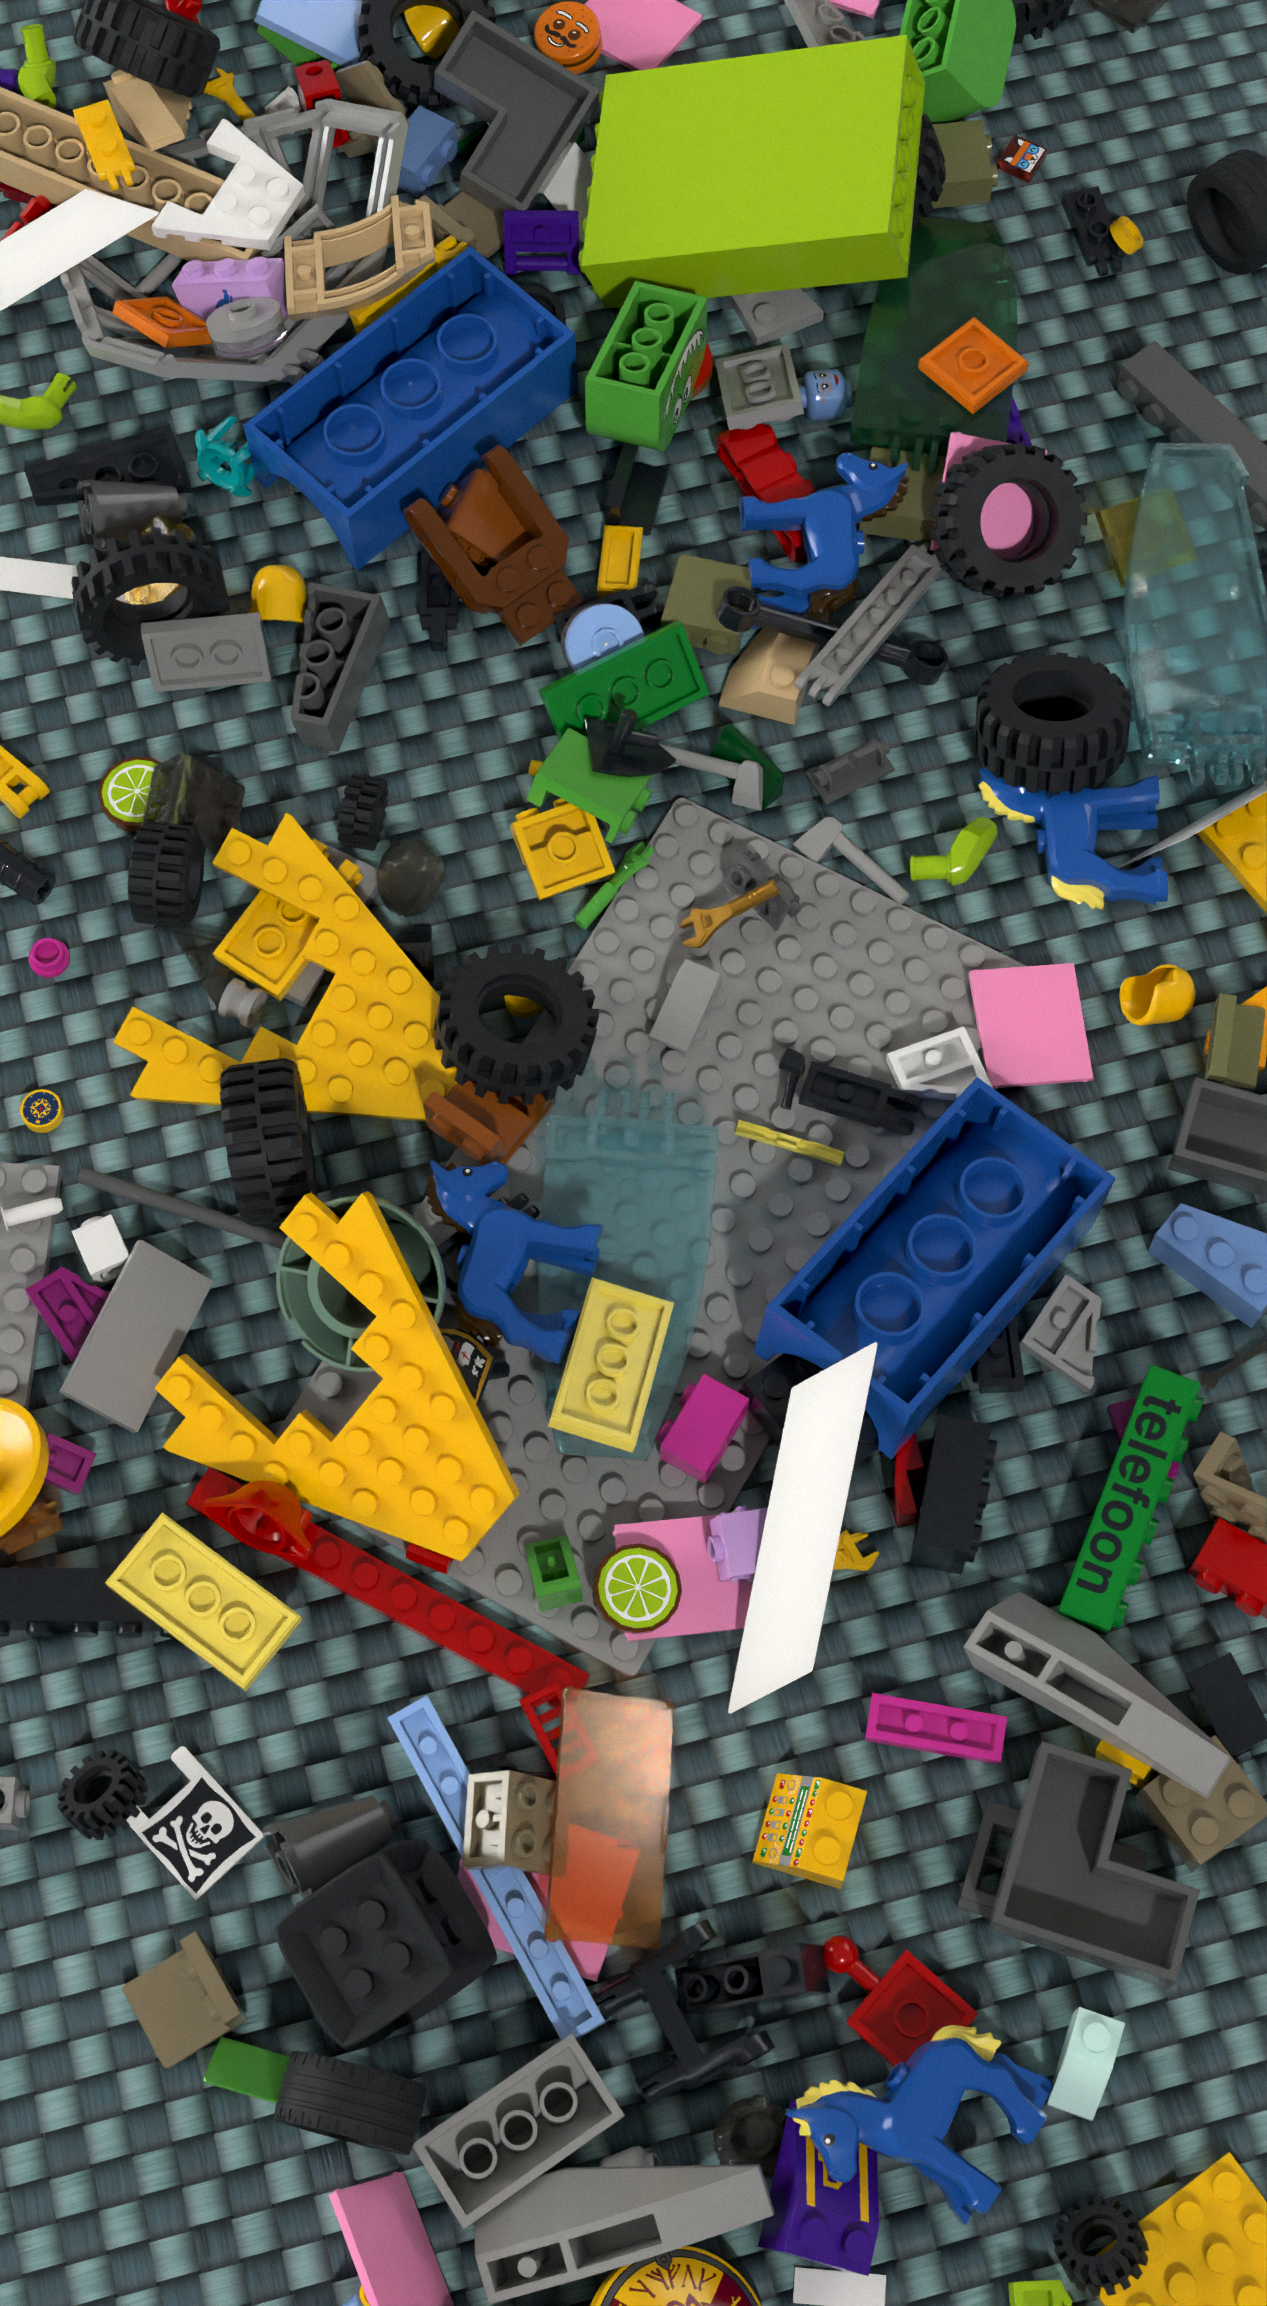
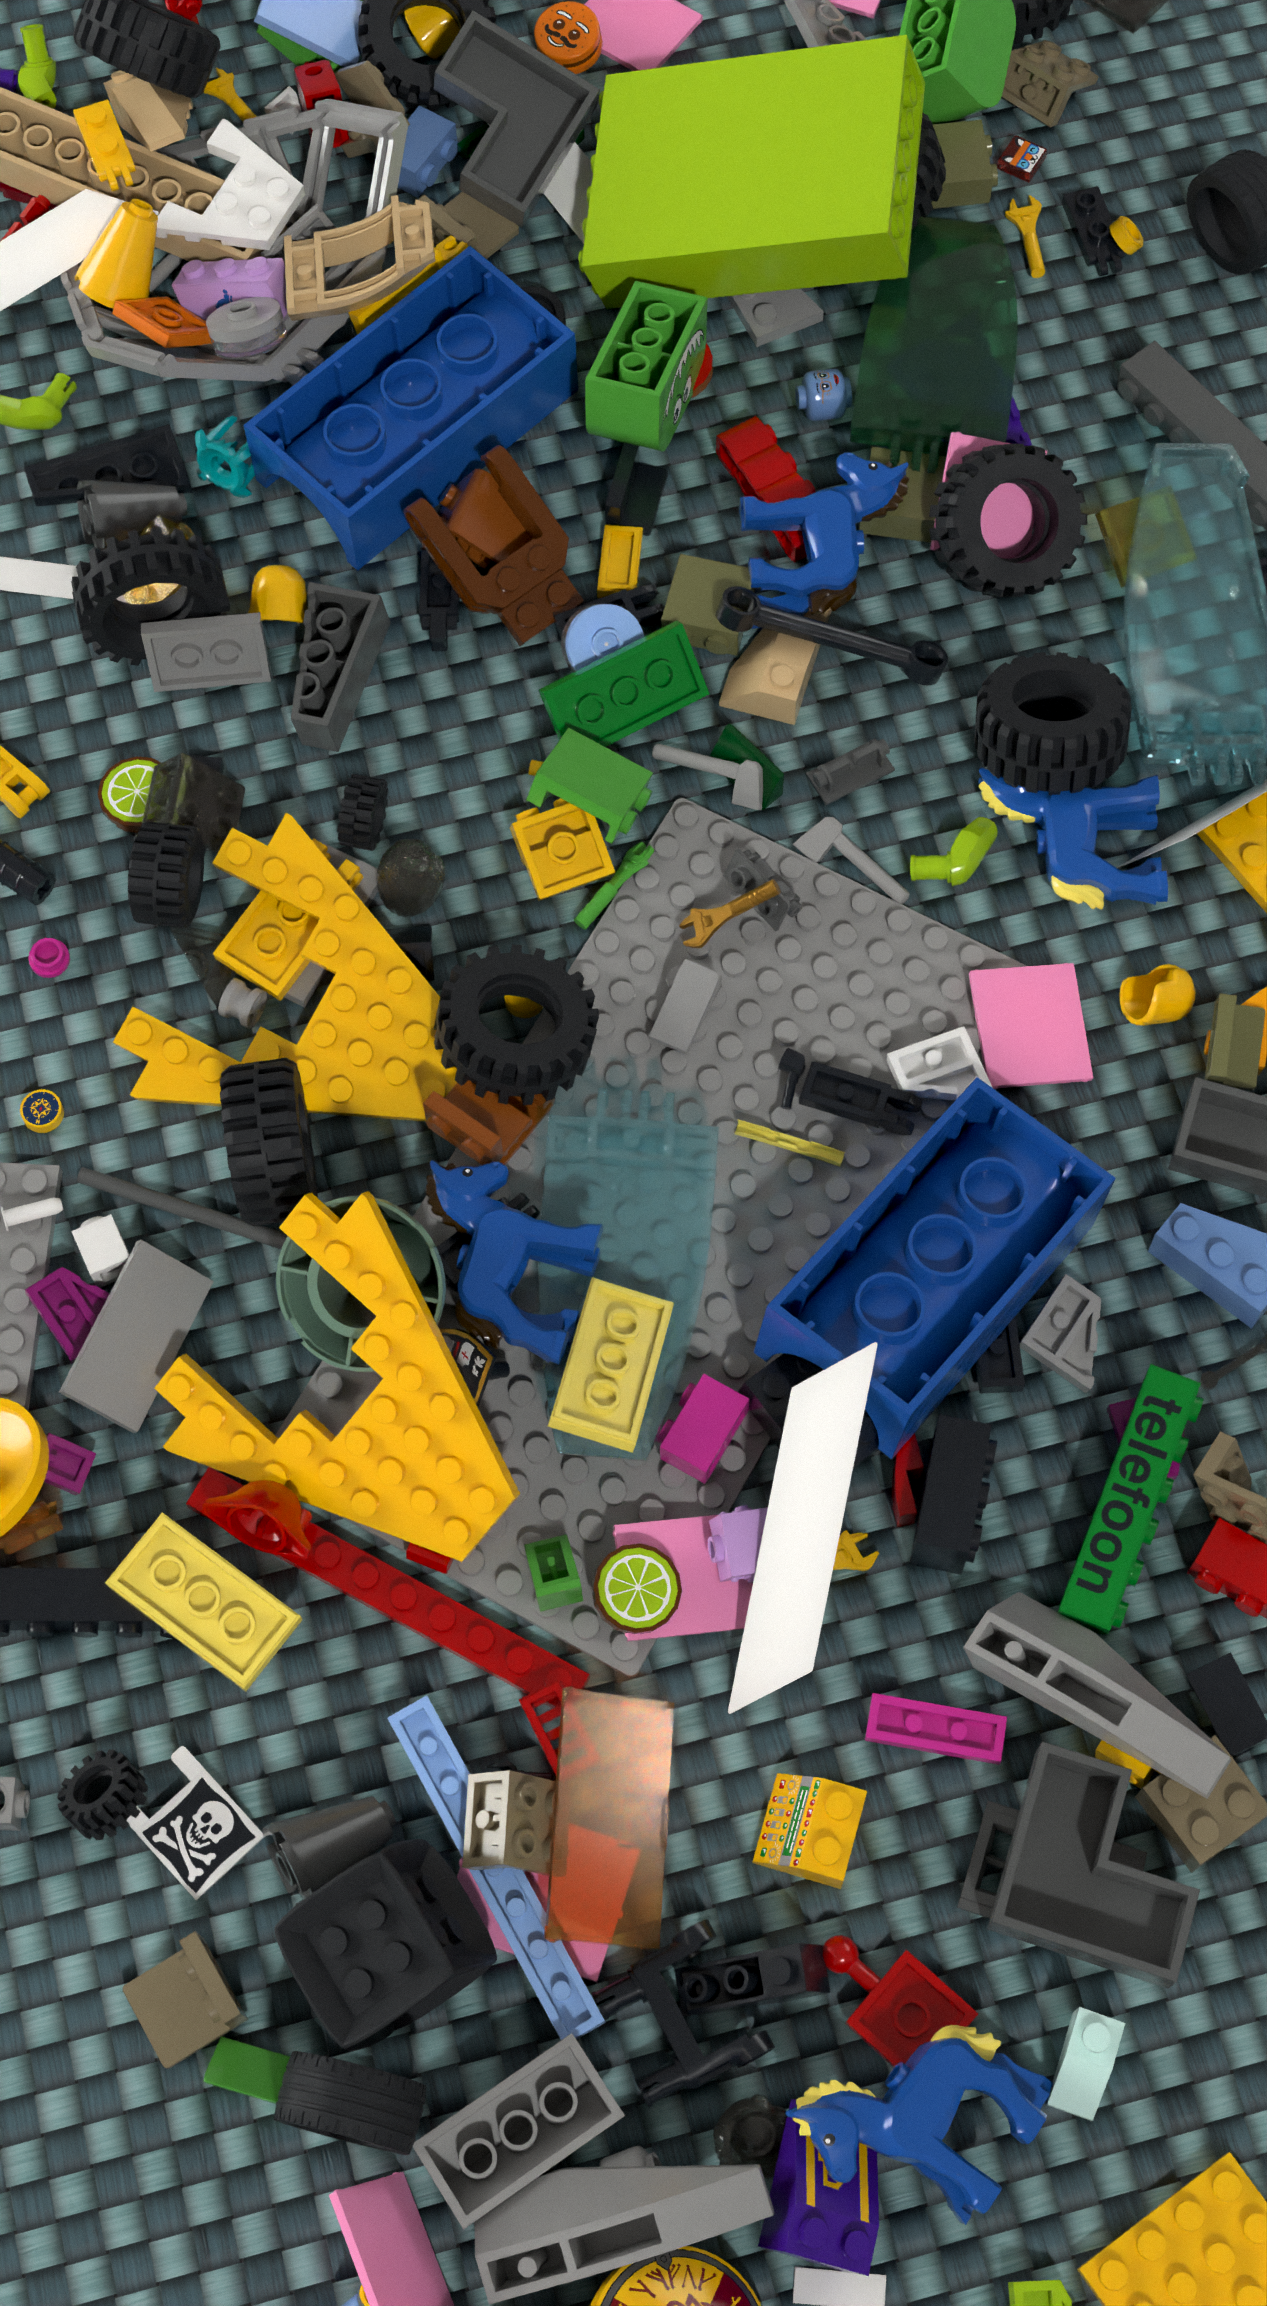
dark purple plate [503,210,580,275] -> none
black shield [584,709,677,777] -> none
light grey plate [715,344,804,430] -> none
light grey hinge [794,541,946,707] -> none
orange tile [918,317,1029,414] -> none
black tyre [1053,2196,1149,2296] -> none
none -> yellow cone [75,199,158,309]
none -> dark tan bracket [1002,40,1099,127]
none -> yellow piece [1005,195,1045,278]

